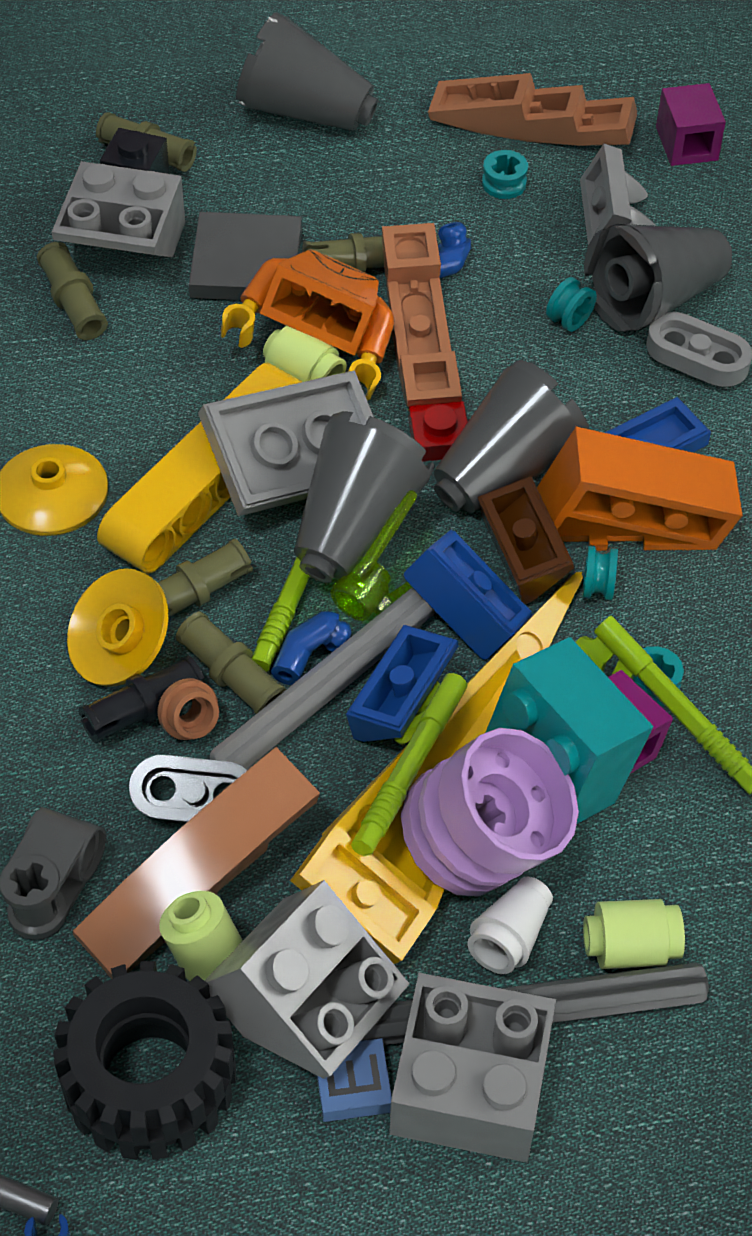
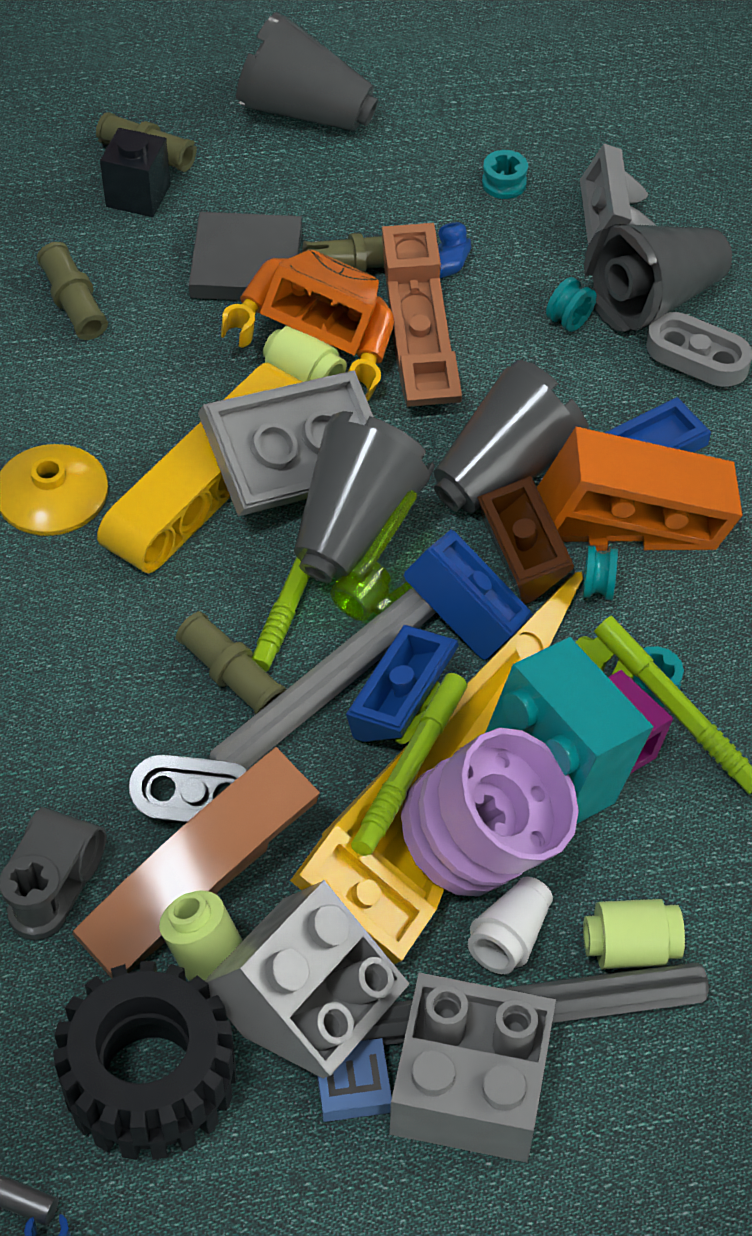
light grey slope [51,161,185,257] -> none
yellow dish [67,569,168,687] -> none
black pin [78,655,205,743] -> none
olive pin [158,538,253,618] -> none
nougat plate [158,678,219,740] -> none
blue arm [271,611,352,685] -> none
red plate [408,401,468,462] -> none
nougat slope [428,73,638,146] -> none
magenta brick [656,83,726,166] -> none

